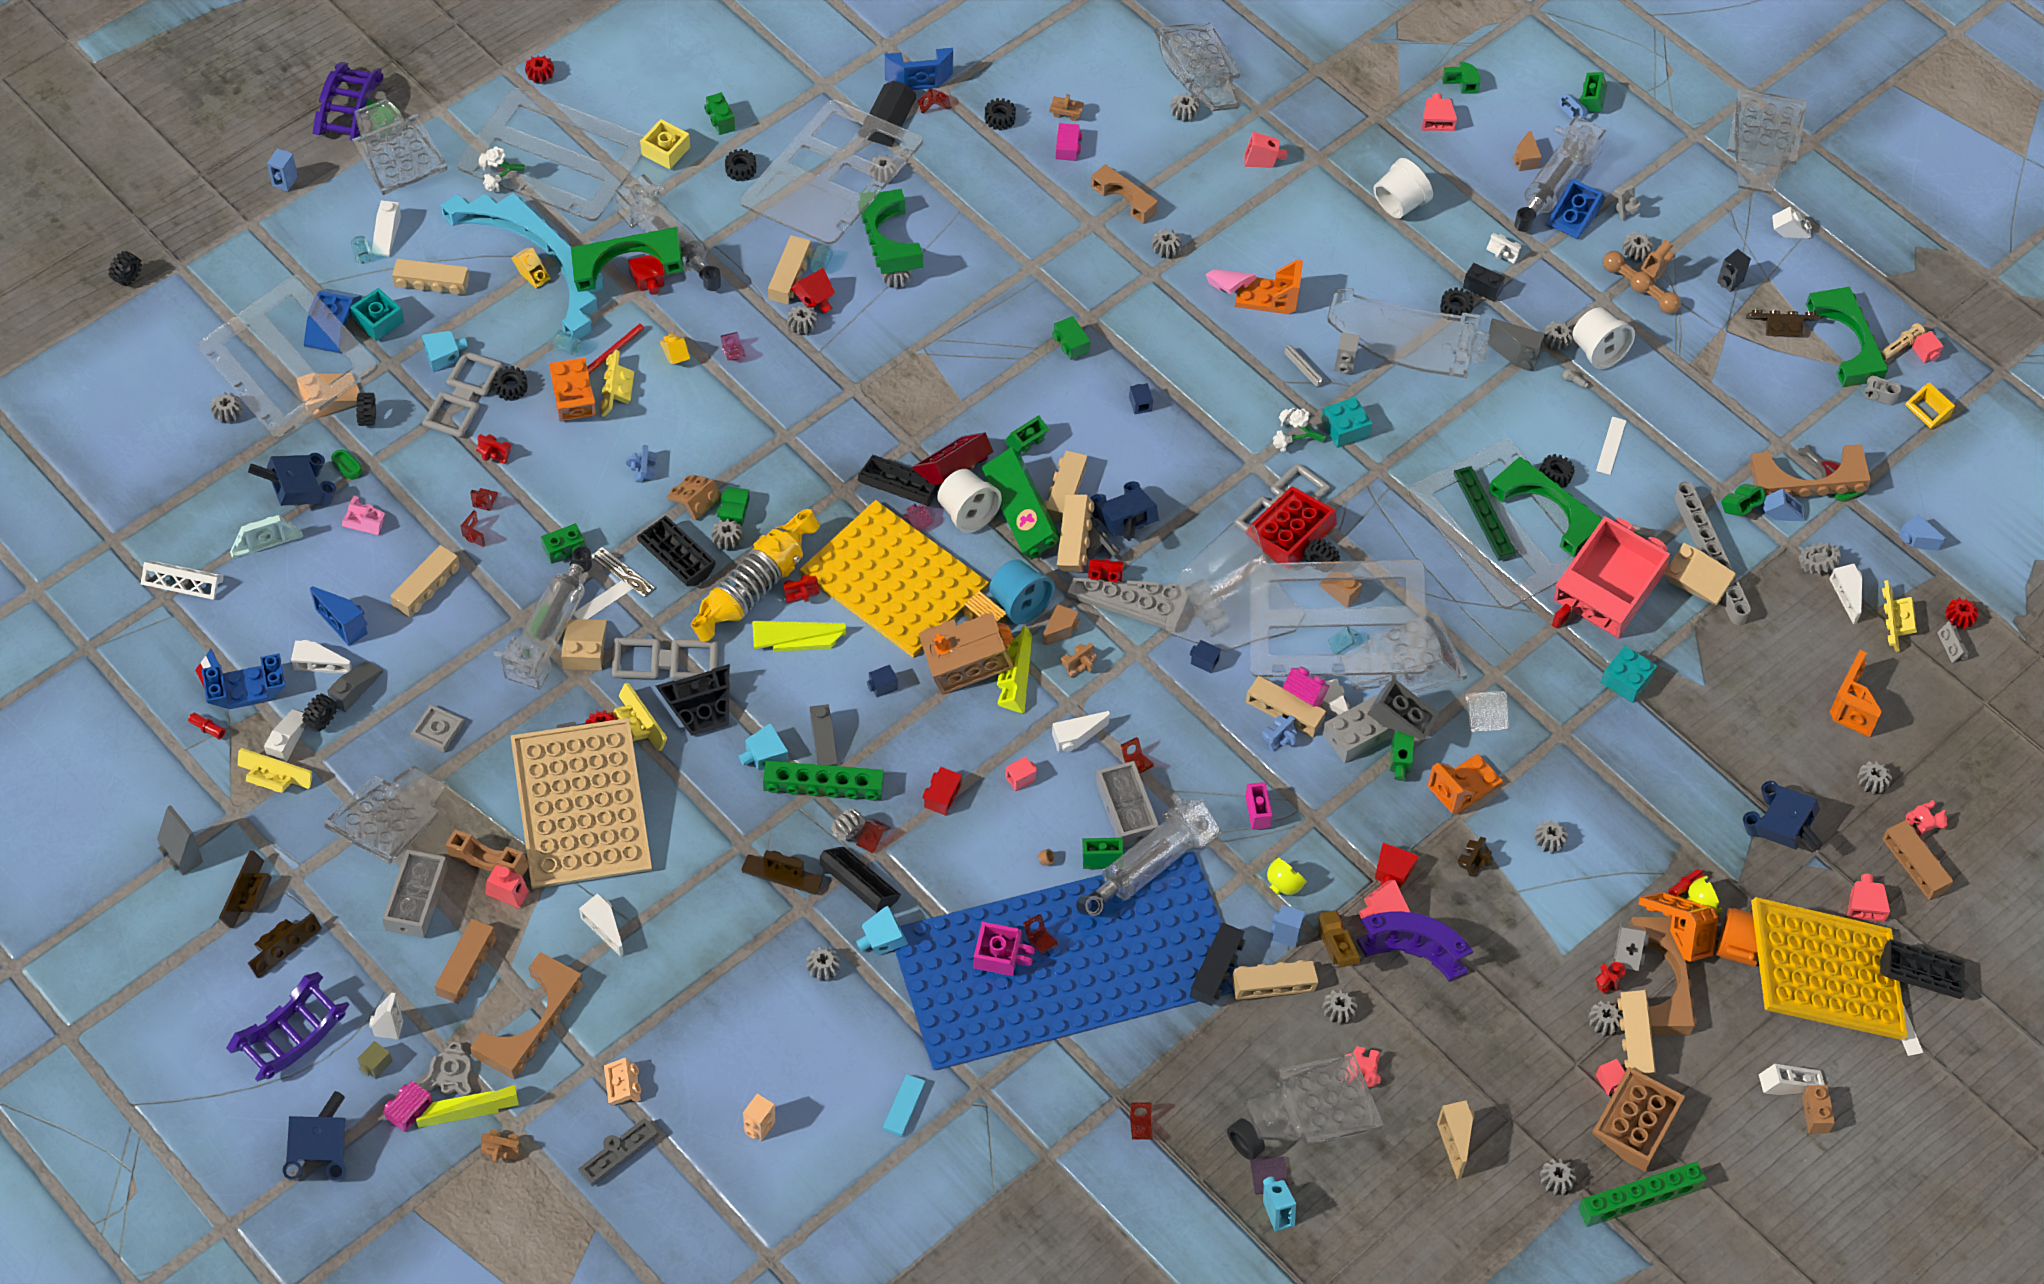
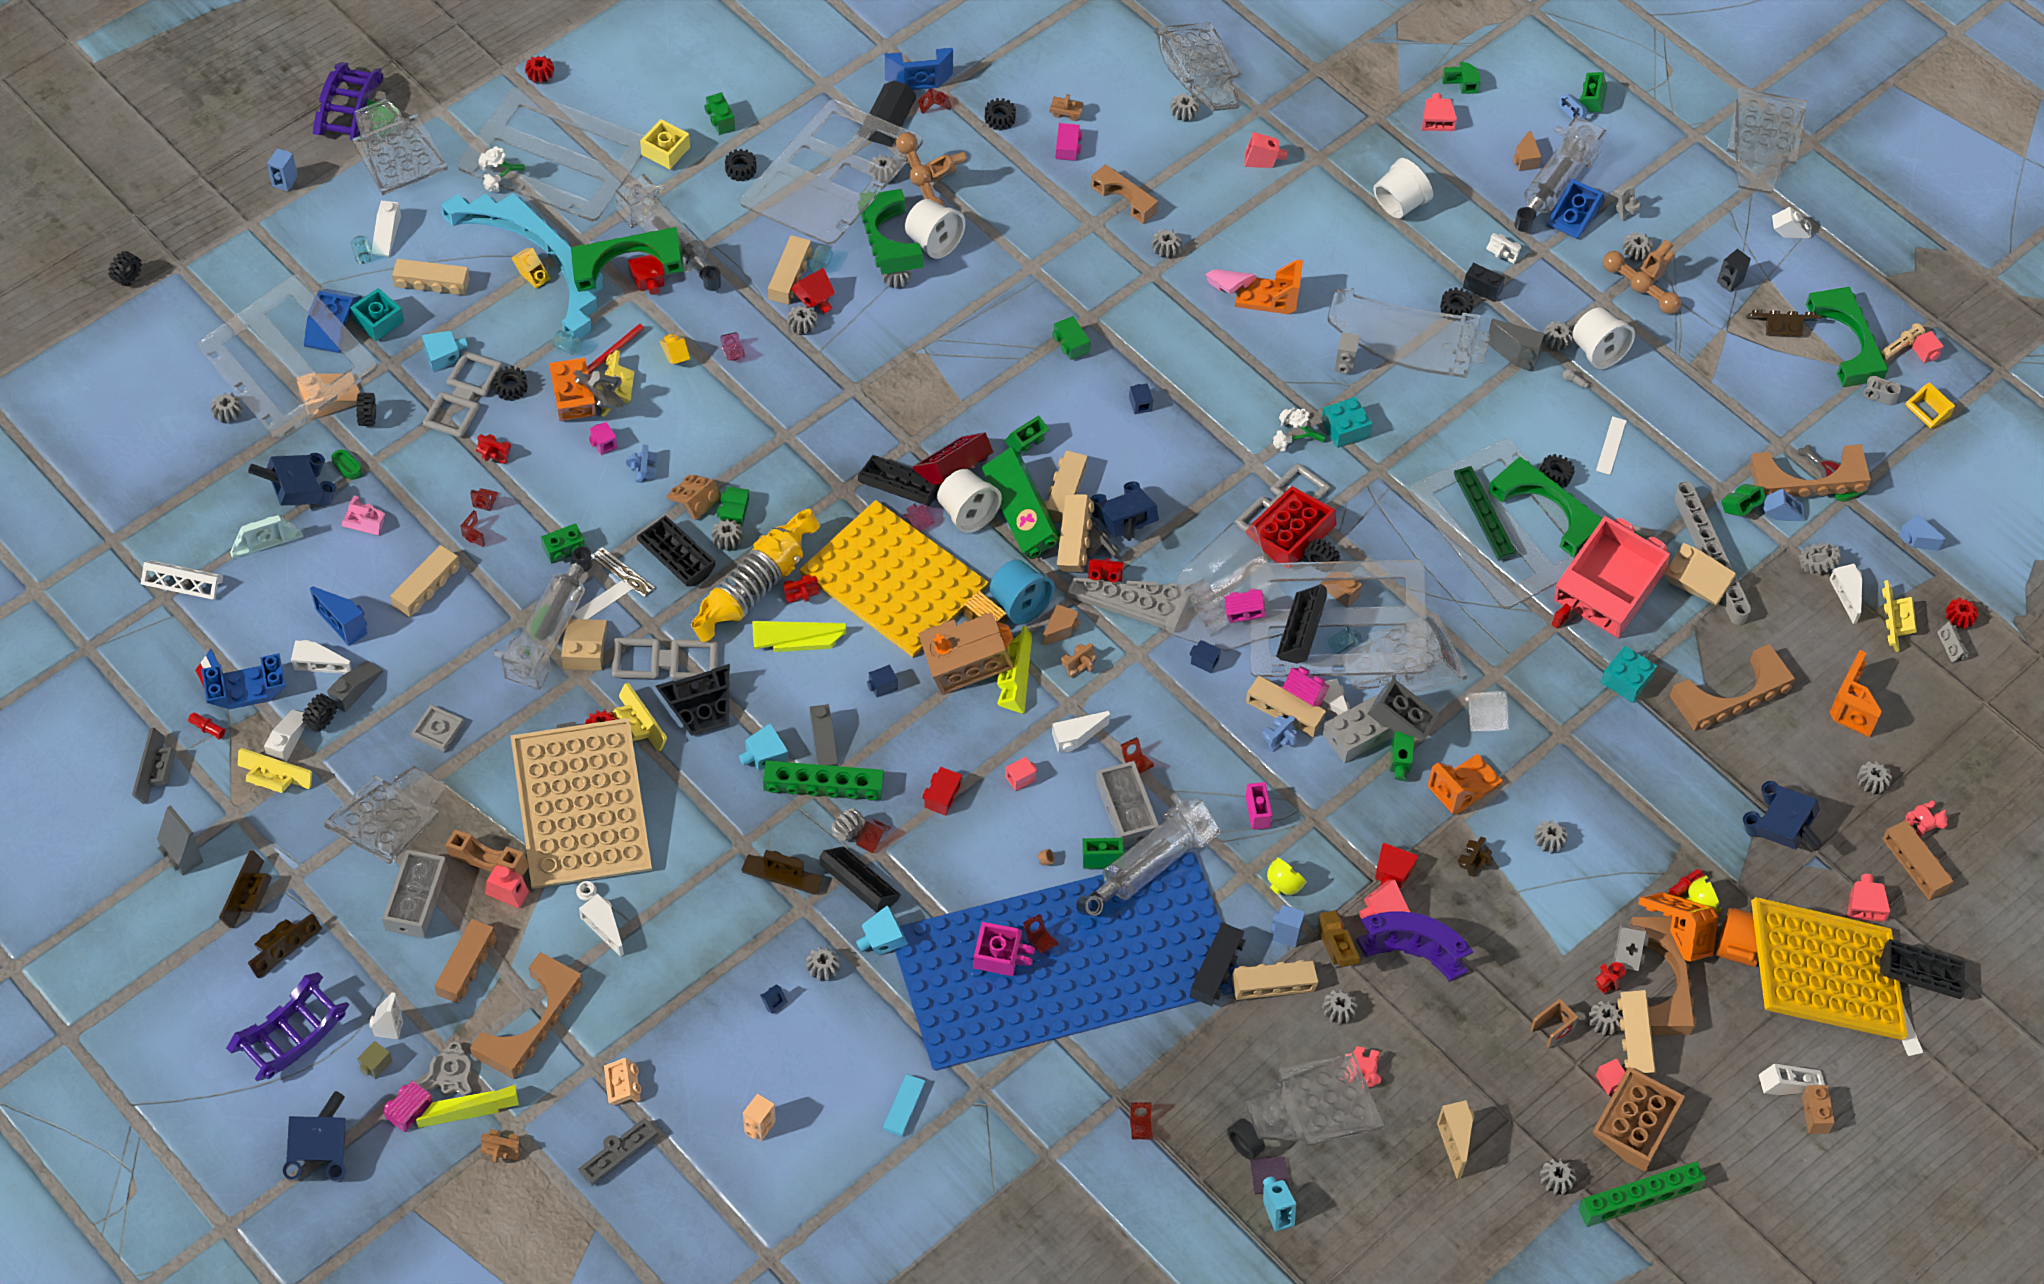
light grey axle [1284,346,1324,387] -> none
none -> dark grey bracket [132,727,177,804]
none -> flat silver shield [573,370,624,411]
none -> white plate [576,881,597,901]
none -> dark pink brick [589,422,618,455]
none -> dark blue tile [760,984,788,1014]
none -> medium nougat connector [896,132,967,206]
none -> white piece [905,199,966,259]
none -> dark pink brick [1224,589,1267,624]
none -> black piece [1276,584,1327,664]
none -> medium nougat piece [1530,998,1579,1048]
none -> medium nougat arch [1670,644,1795,731]

